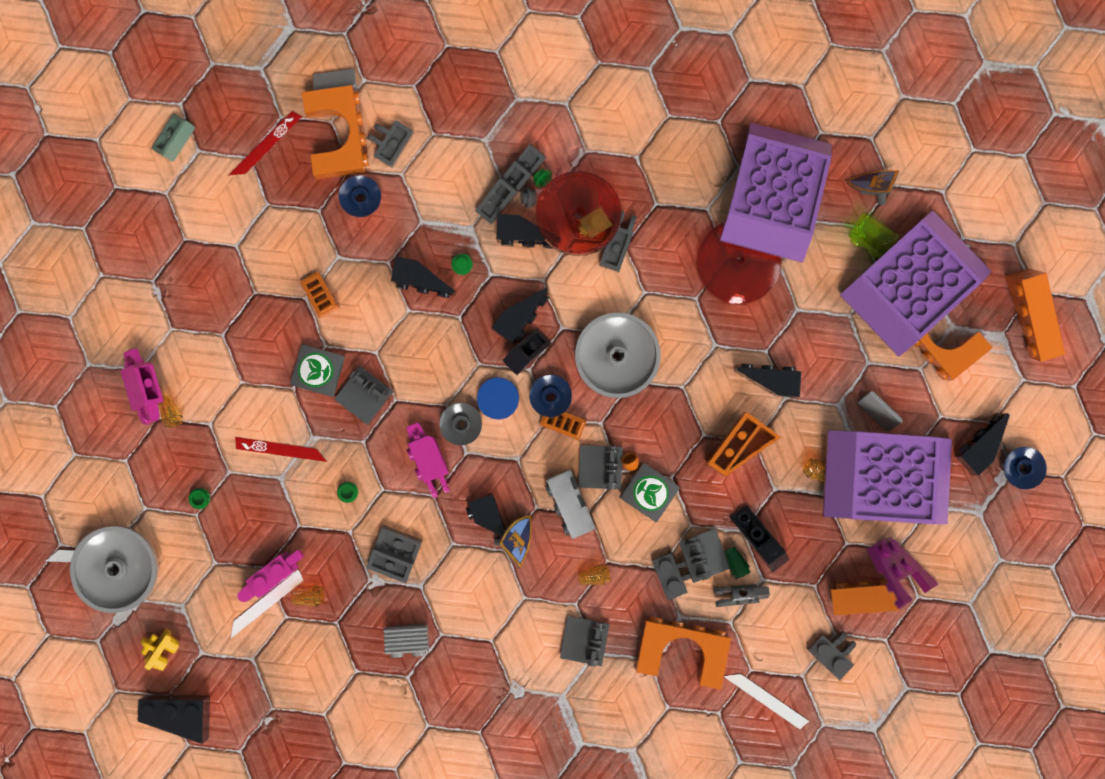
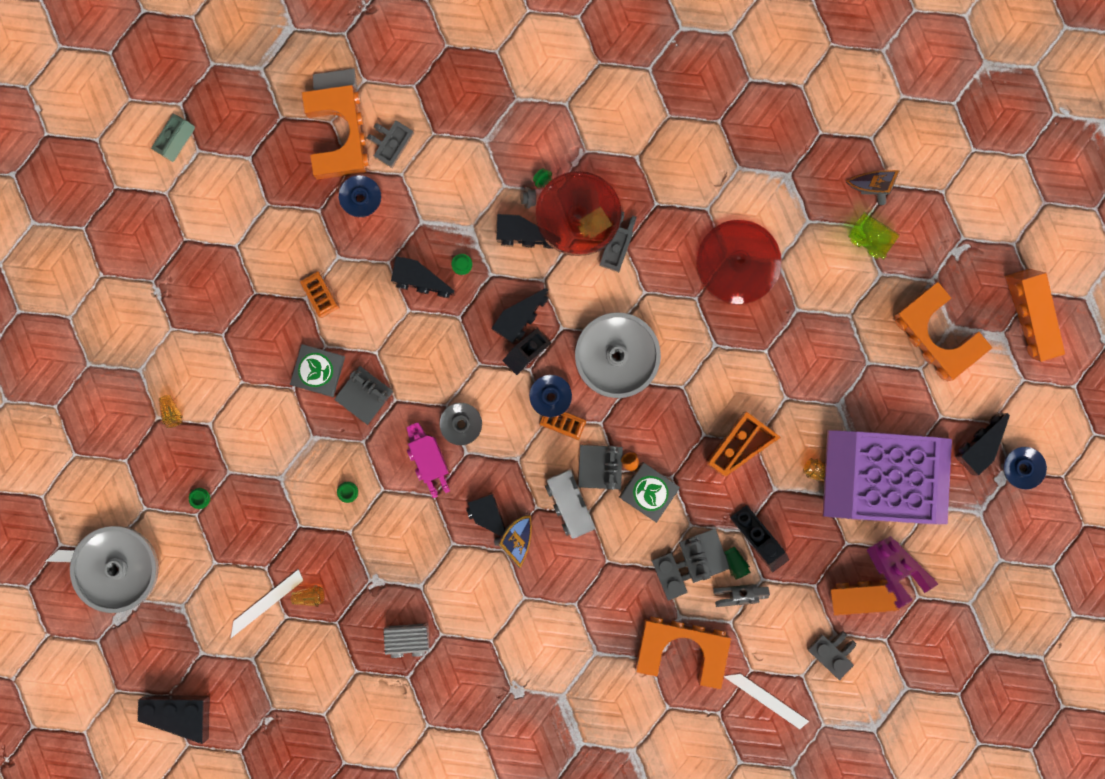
dark pink hinge [120,349,164,425] -> none
yellow hips [140,628,180,671] -> none
red sticker [229,111,302,175] -> none
red sticker [235,437,327,462] -> none
dark pink hinge [237,549,305,603] -> none
dark grey slope [366,525,423,583] -> none
dark grey slope [475,144,547,224] -> none
blue tile [477,377,519,420] -> none
dark grey hinge [560,616,610,667] -> none
clear yellow cone [578,564,611,585] -> none
medium lavender slope [720,122,832,263] -> none
black slope [734,364,801,398] -> none
medium lavender slope [840,210,992,357] -> none
light grey slope [857,391,903,431] -> none

